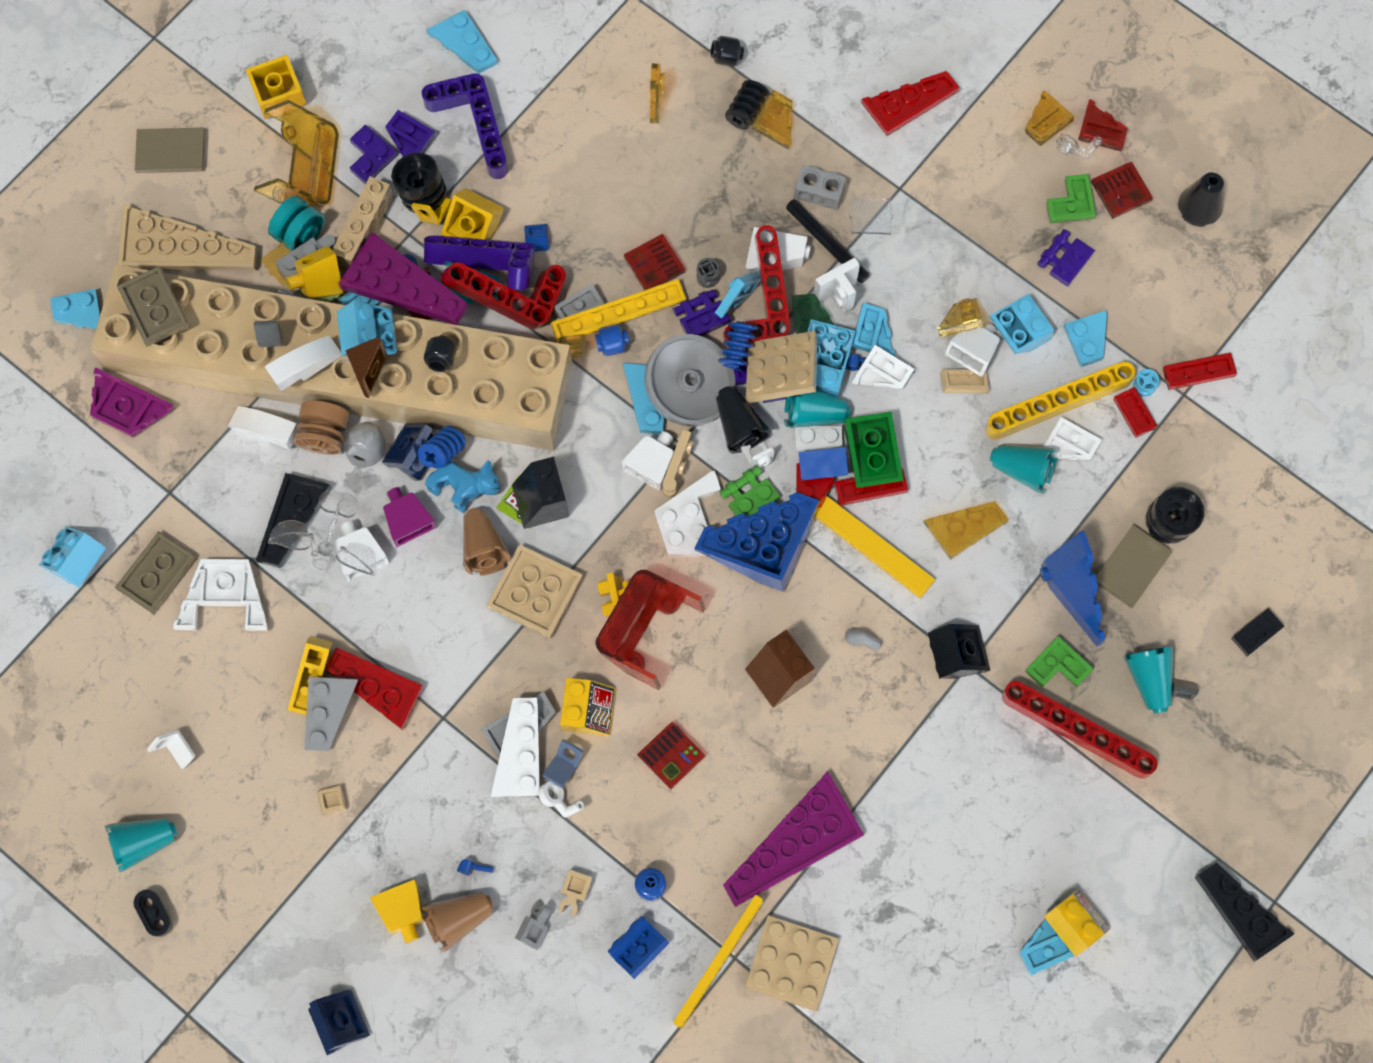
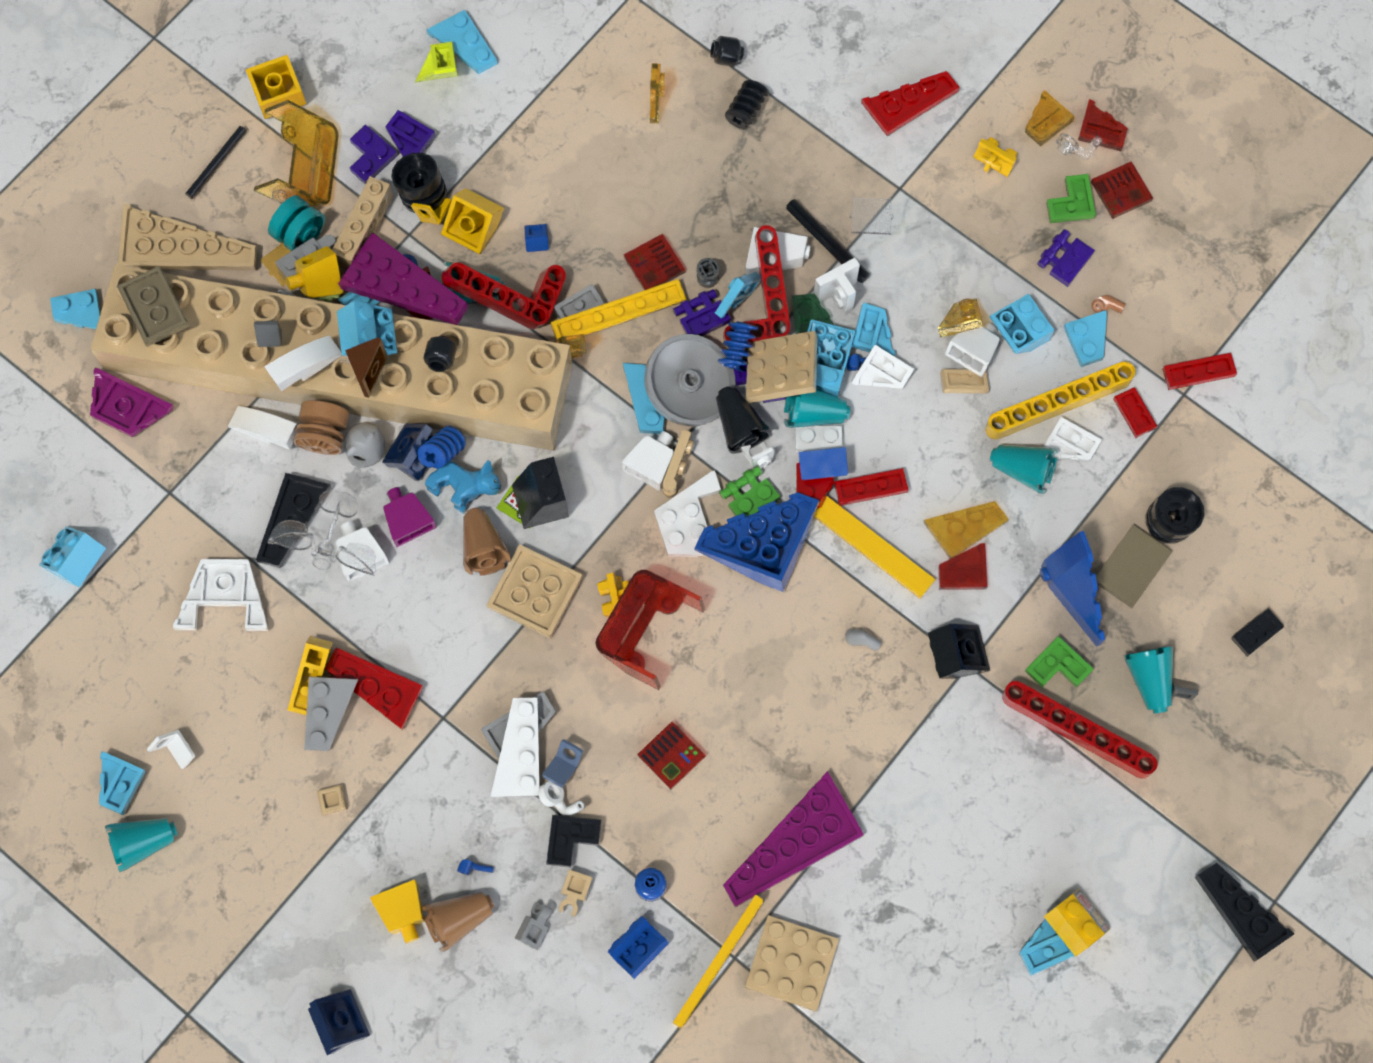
dark tan tile [115,531,198,615] -> none
black plate [134,890,172,937] -> none
dark tan tile [135,127,205,173] -> none
dark purple beam [422,73,508,179] -> none
dark purple beam [424,235,535,290] -> none
slope [560,678,615,736] -> none
blue head [595,324,630,356] -> none
reddish brown slope [745,630,815,708] -> none
clear yellow wing [751,90,793,149] -> none
light grey brick [794,165,846,210] -> none
green slope [843,411,903,488] -> none
medium azure wheel [1133,369,1159,397] -> none
black cone [1177,172,1224,227] -> none
none -> medium azure wing [99,751,146,815]
none -> black bar [185,126,247,199]
none -> neon yellow slope [414,41,458,83]
none -> black plate [546,815,601,868]
none -> clear red wing [938,543,988,590]
none -> yellow hips [973,137,1017,177]
none -> nougat arm [1091,295,1126,314]

